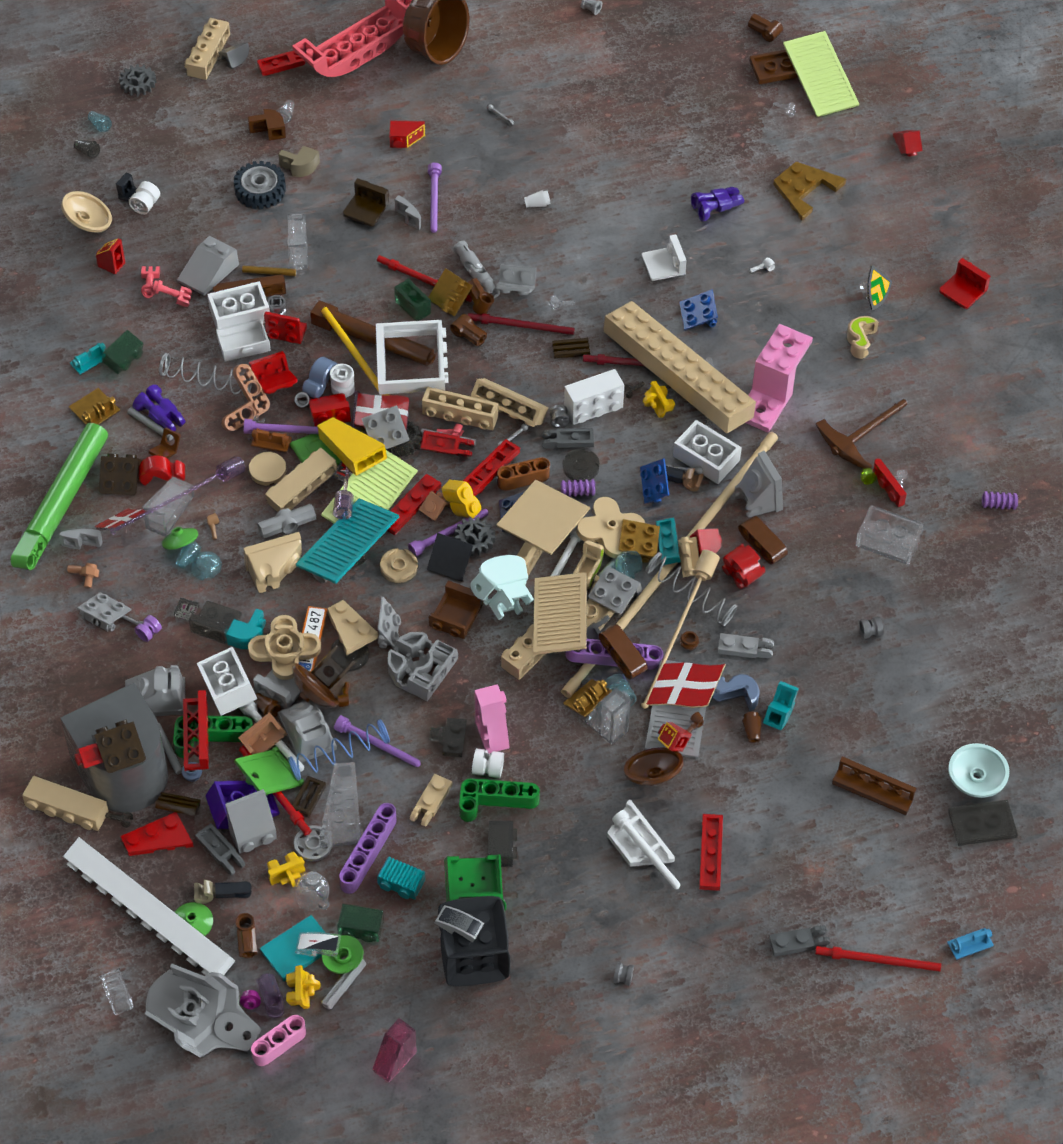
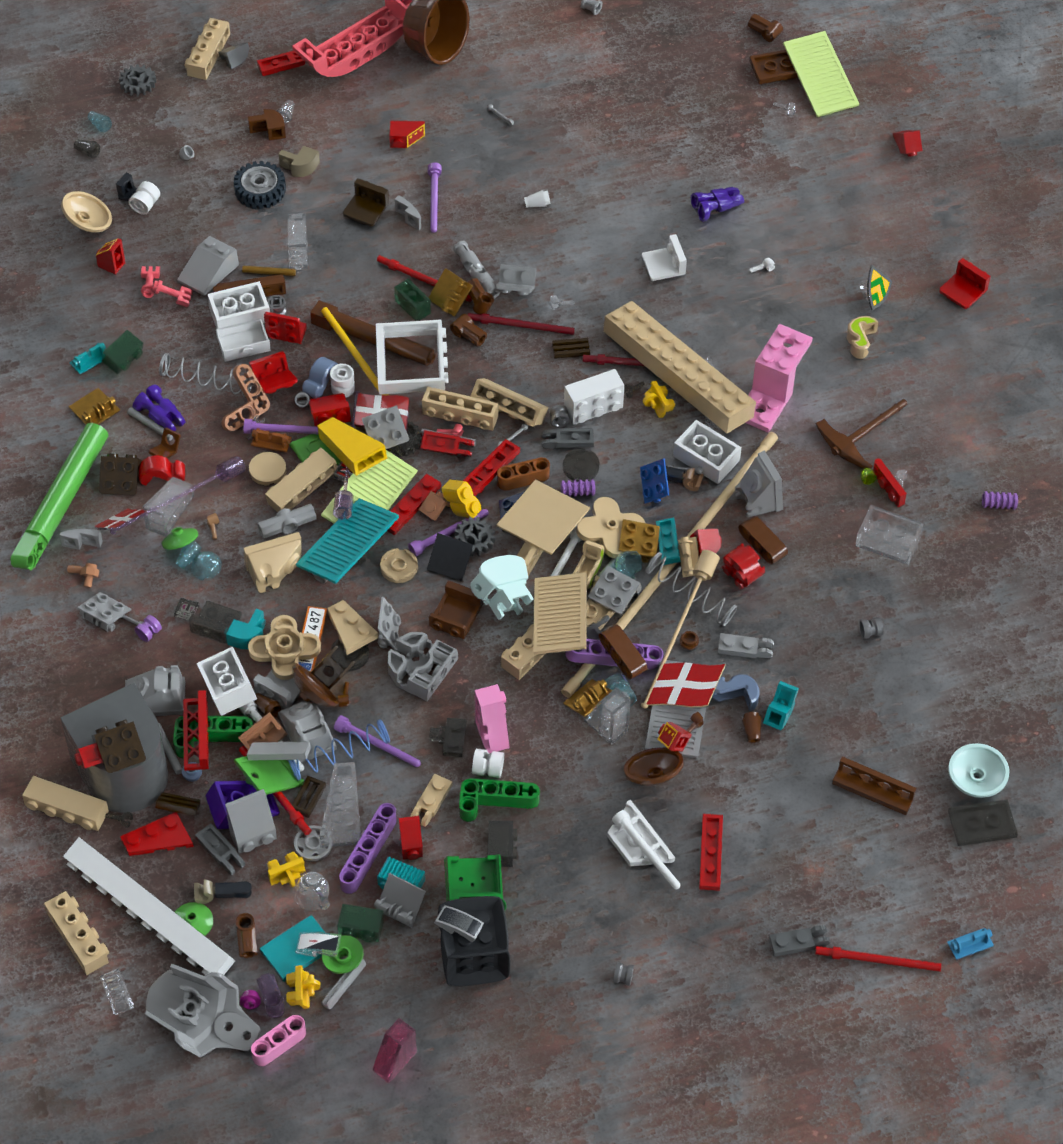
blue hinge [679,289,718,330] -> none
pearl gold wing [773,162,846,220] -> none
none -> tan brick [44,891,109,975]
none -> light grey hinge [179,145,194,160]
none -> light grey tile [247,742,311,760]
none -> light grey hinge [374,873,426,928]
none -> red slope [399,816,423,860]

